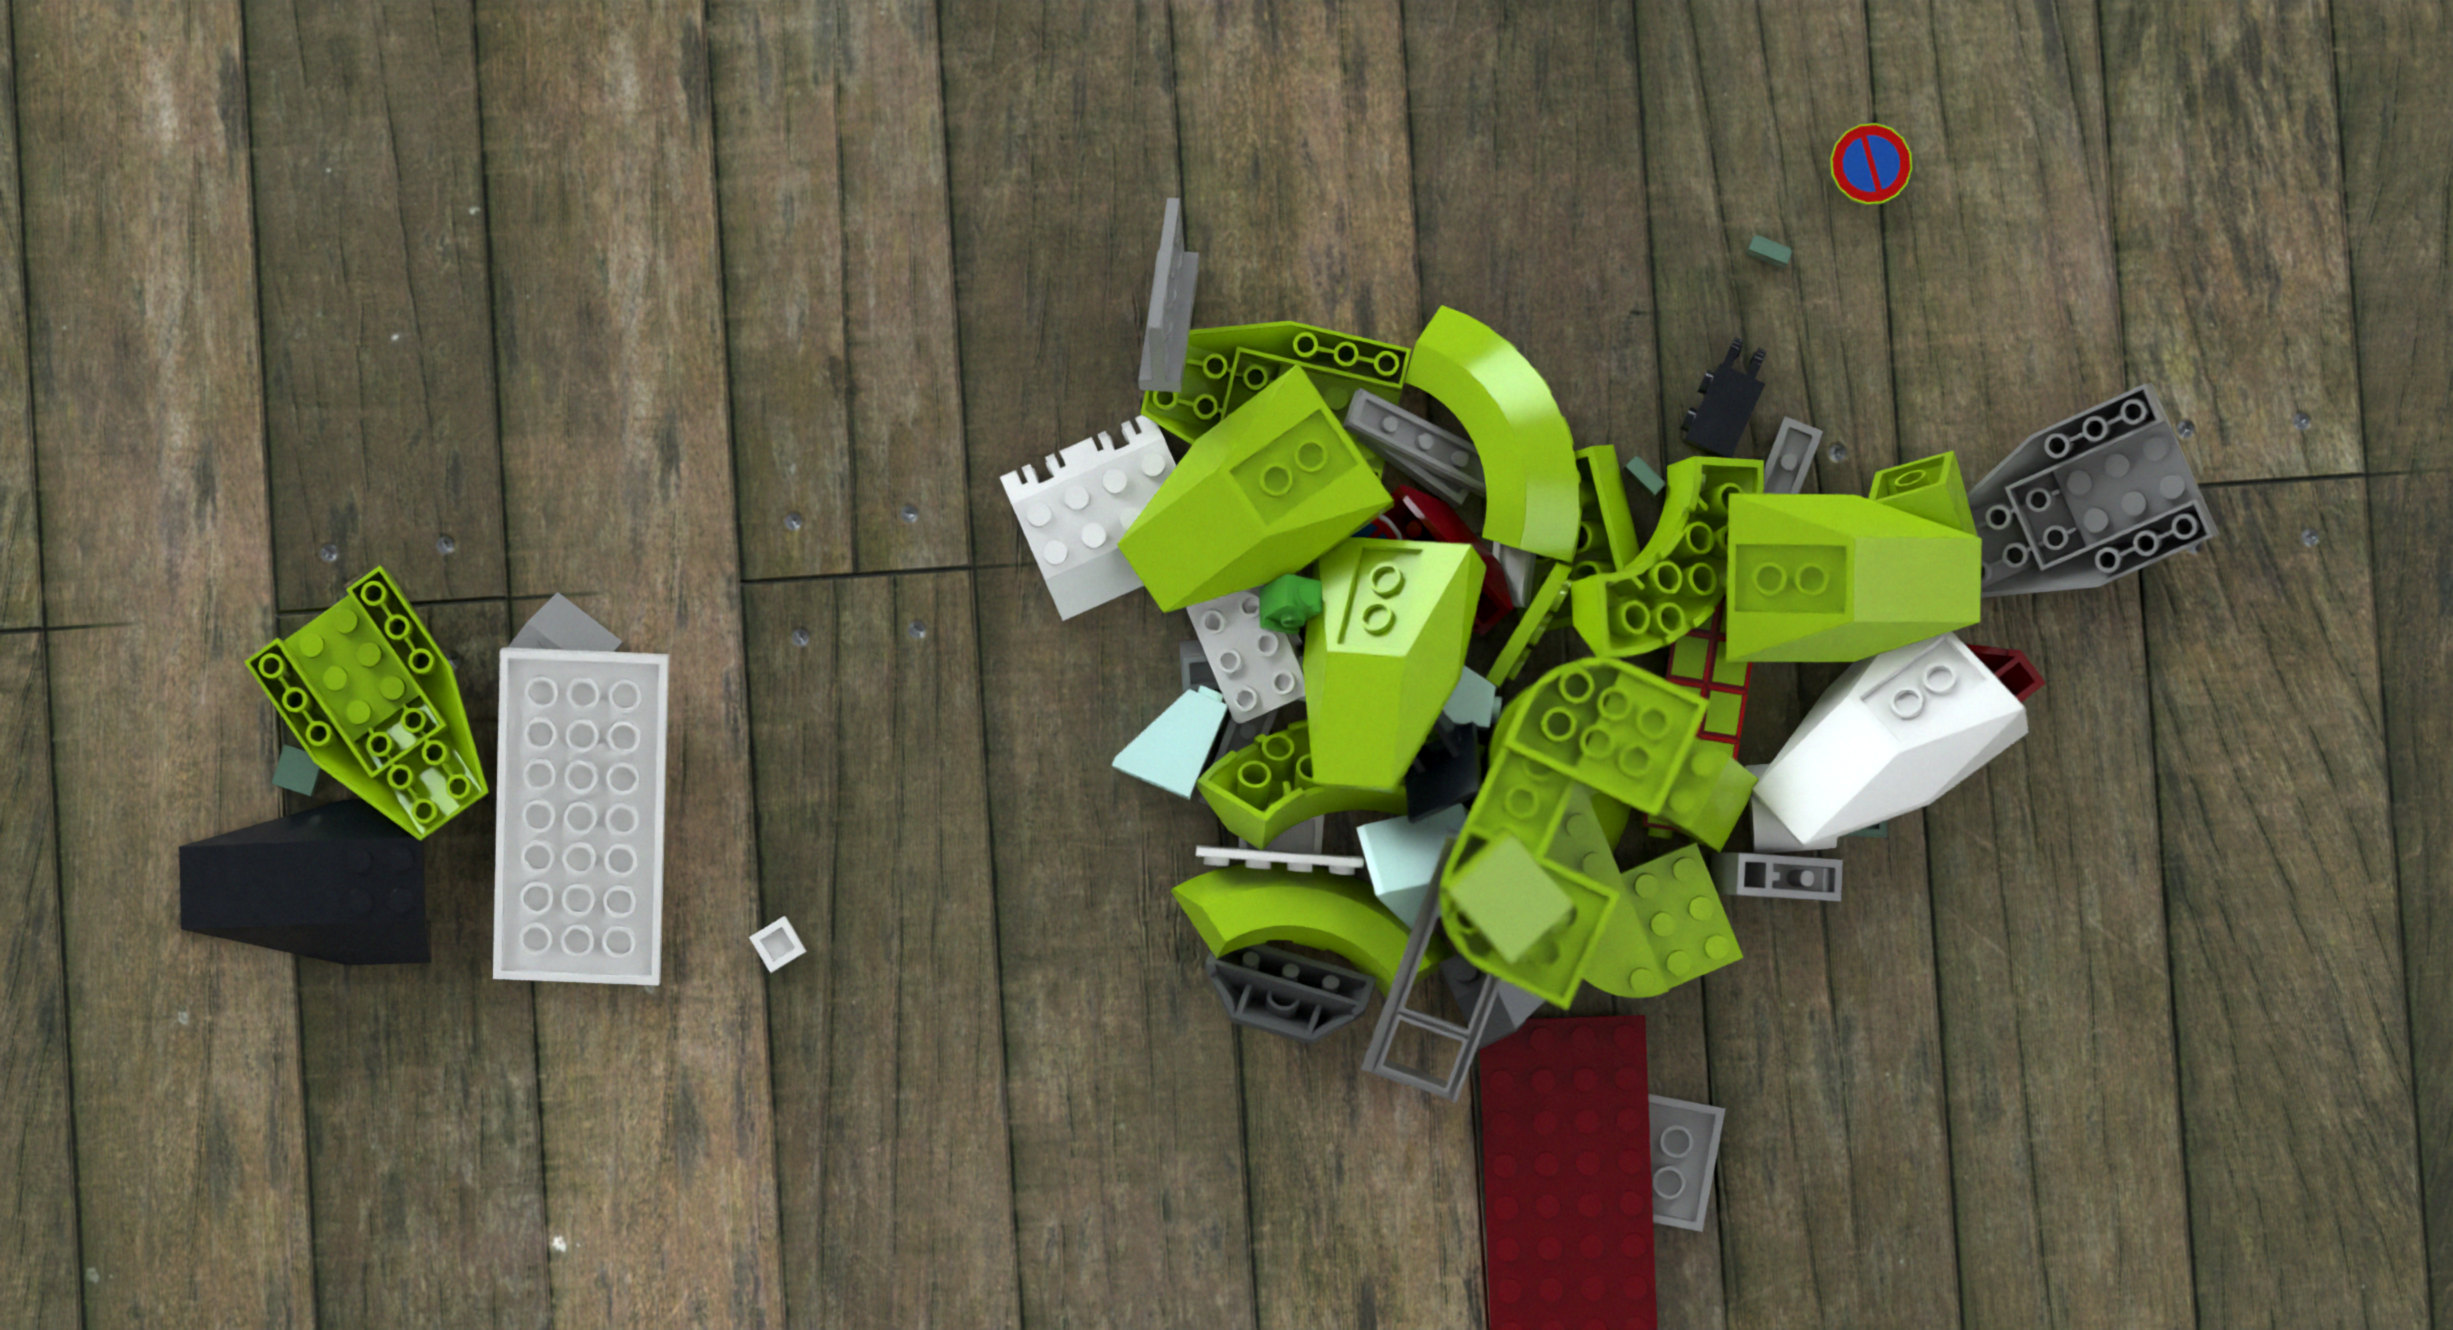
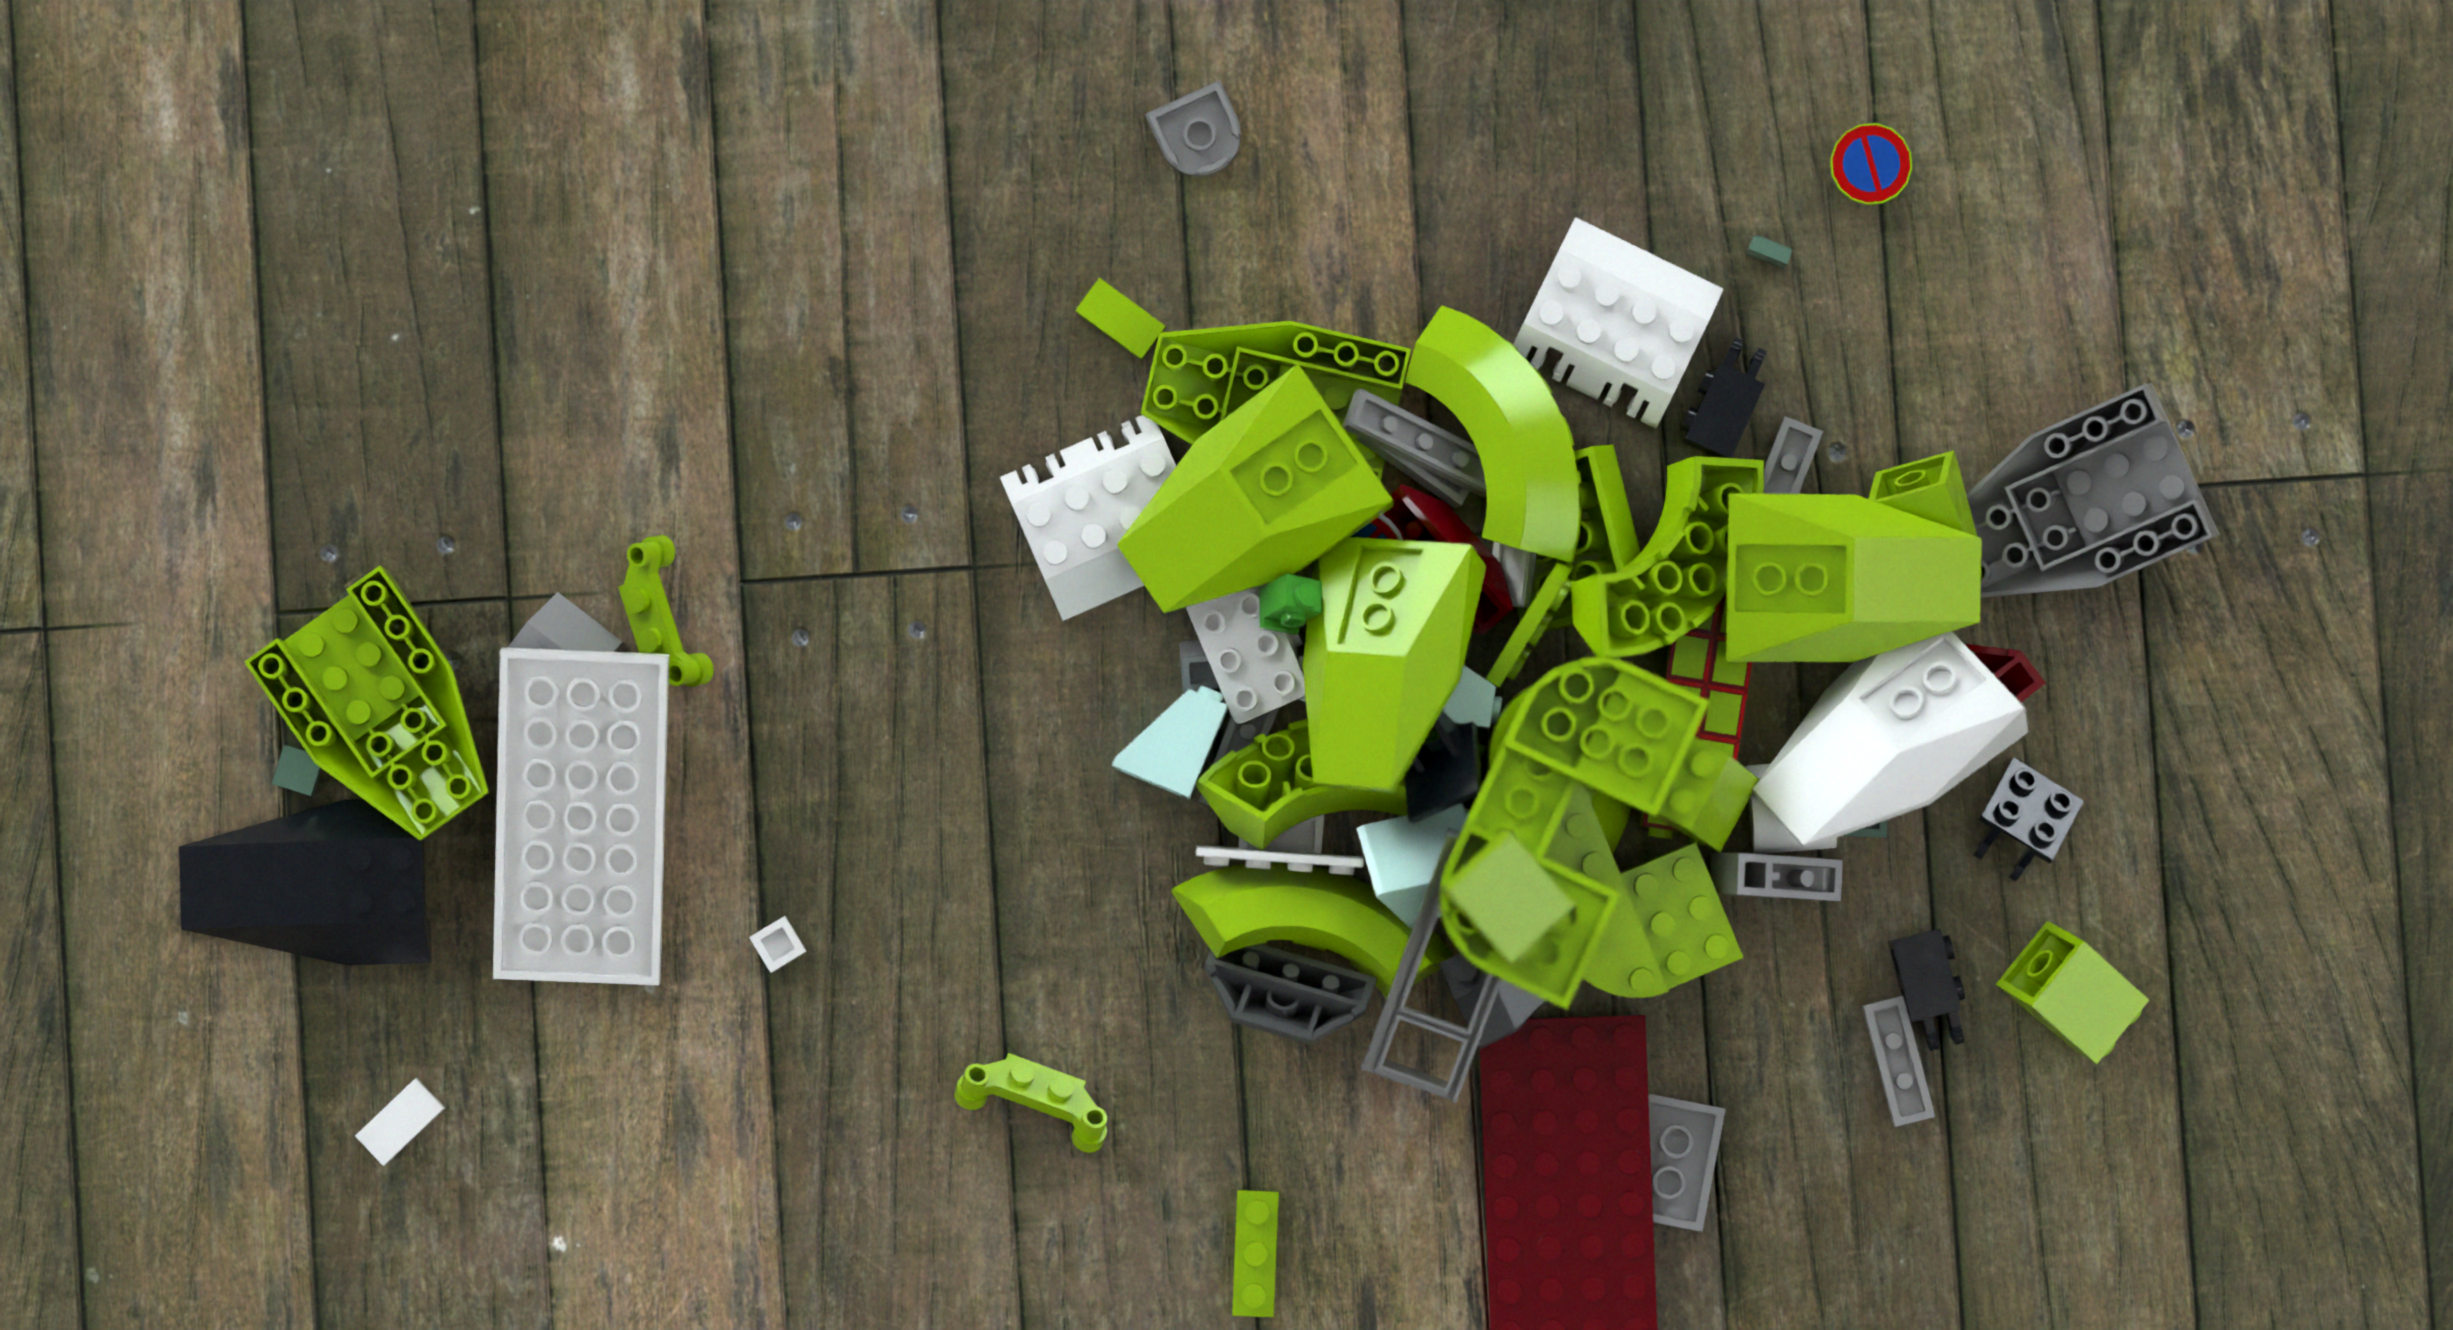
light grey fence [1138,198,1200,392] -> none
sand green tile [1623,456,1665,498] -> none
none -> white tile [355,1078,445,1166]
none -> lime plate [618,535,714,687]
none -> lime plate [954,1053,1107,1153]
none -> lime tile [1075,278,1166,361]
none -> light grey tile [1145,80,1241,177]
none -> lime plate [1232,1190,1279,1317]
none -> white slope [1513,217,1724,429]
none -> light grey plate [1862,995,1935,1127]
none -> black hinge [1888,929,1965,1051]
none -> plate [1973,757,2084,882]
none -> lime slope [1995,920,2149,1064]

